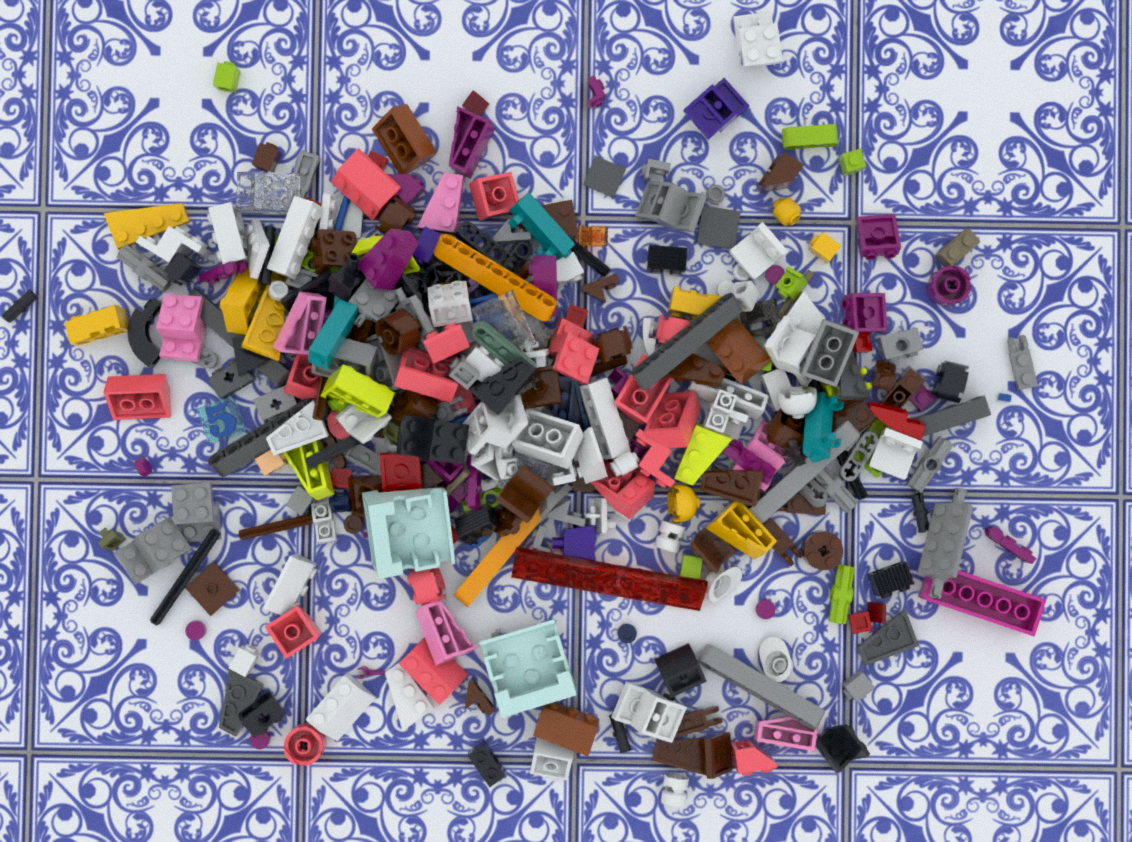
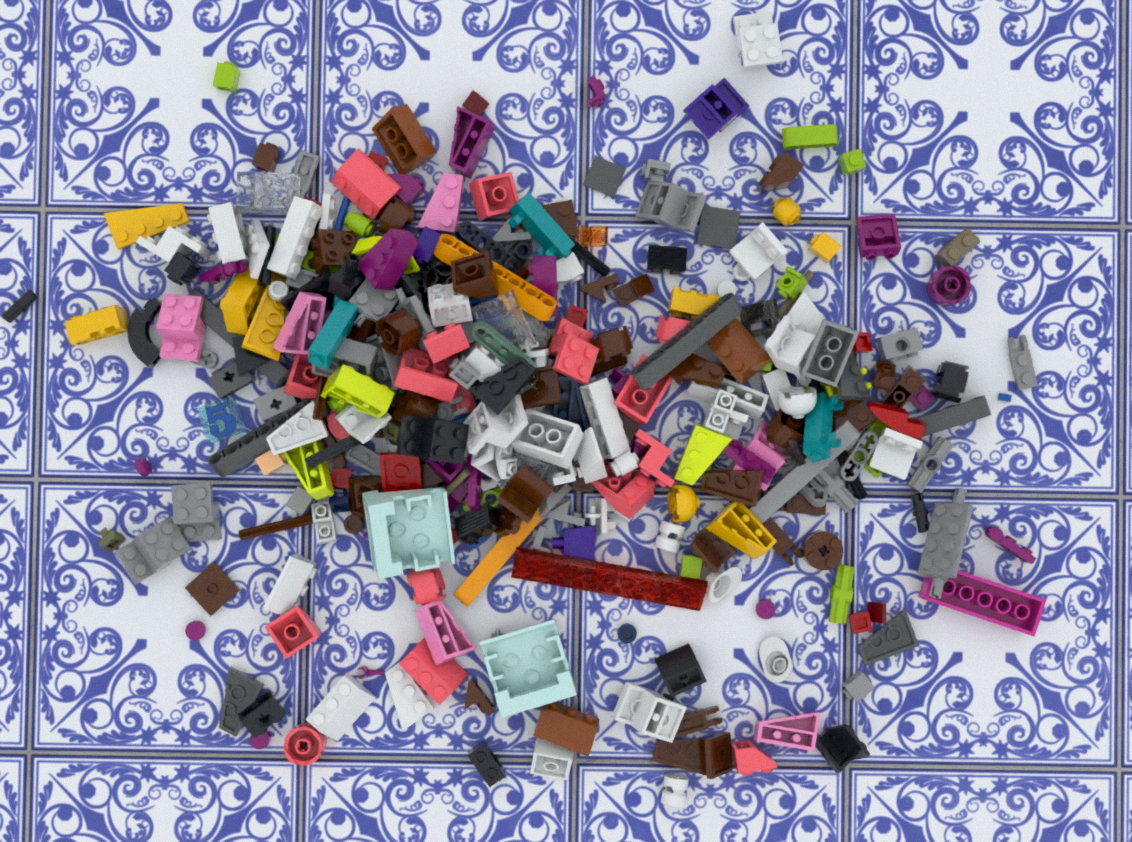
coral slope [103,374,171,420] -> none
light grey piece [117,244,172,292] -> none
black axle [150,528,221,625] -> none
white brick [228,644,260,677] -> none
black pin [609,714,632,753] -> none
white slope [642,318,659,357] -> none
coral slope [644,391,701,448] -> none
light grey beam [698,644,825,730] -> none
light grey plate [706,185,725,204] -> none
white brick [730,281,760,312] -> none
magenta tile [765,265,785,285] -> none
magenta plate [841,293,888,332] -> none
black brick [867,561,914,599] -> none
none -> lime brick [344,211,374,238]
none -> reddish brown slope [451,250,499,299]
none -> reddish brown slope [613,274,655,308]

